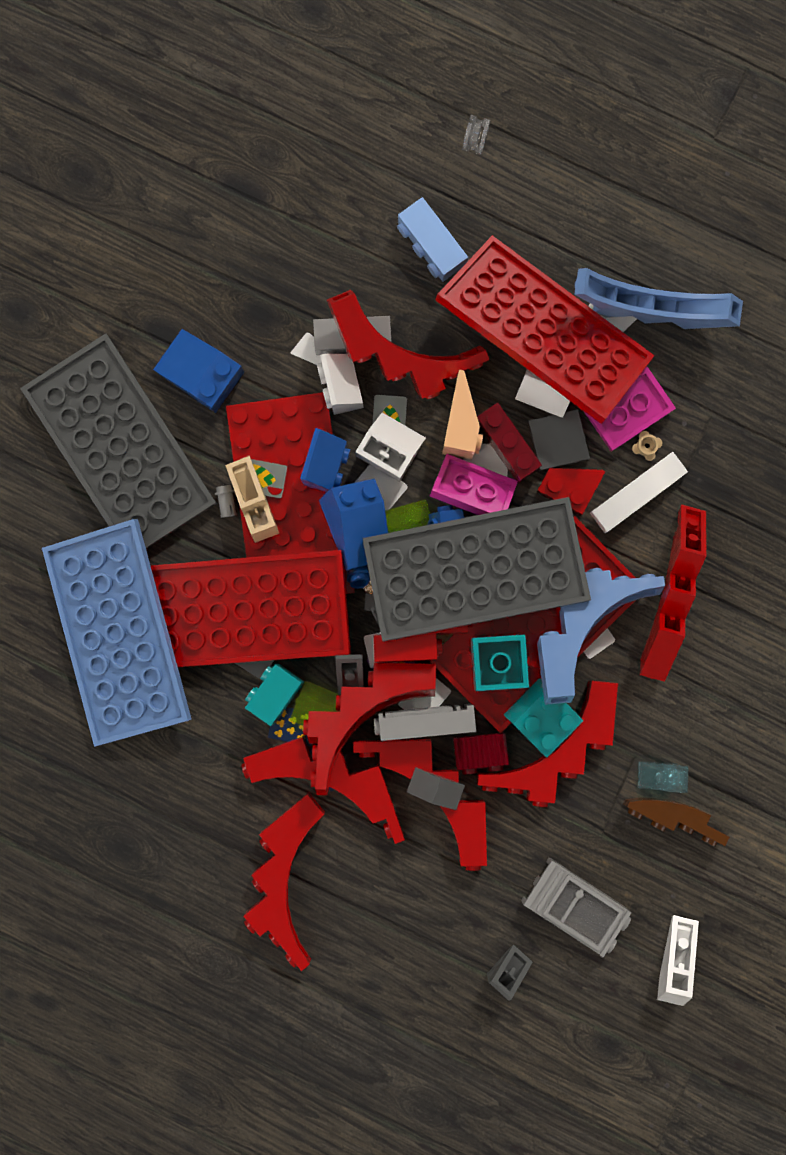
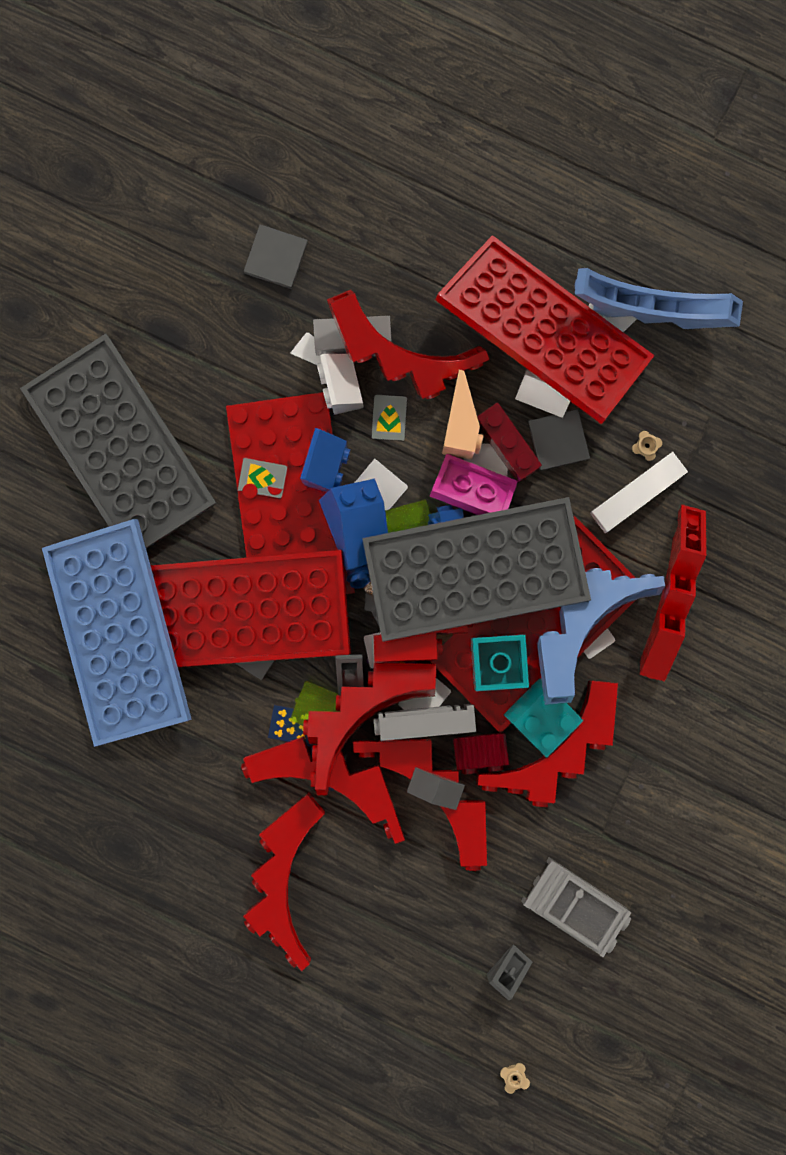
blue slope [153,329,244,413] -> none
light grey pin [214,485,237,518] -> none
tan slope [225,456,279,543] -> none
teal brick [245,664,304,726] -> none
white slope [356,413,426,482] -> none
light blue brick [397,197,468,282] -> none
clear wheel [462,115,490,155] -> none
red wing [537,468,605,515] -> none
dark pink plate [584,367,676,452] -> none
reddish brown slope [623,798,730,847] -> none
clear light blue slope [638,762,688,793] -> none
white slope [657,915,699,1006] -> none
none -> dark grey tile [244,224,308,289]
none -> tan plate [500,1063,530,1094]

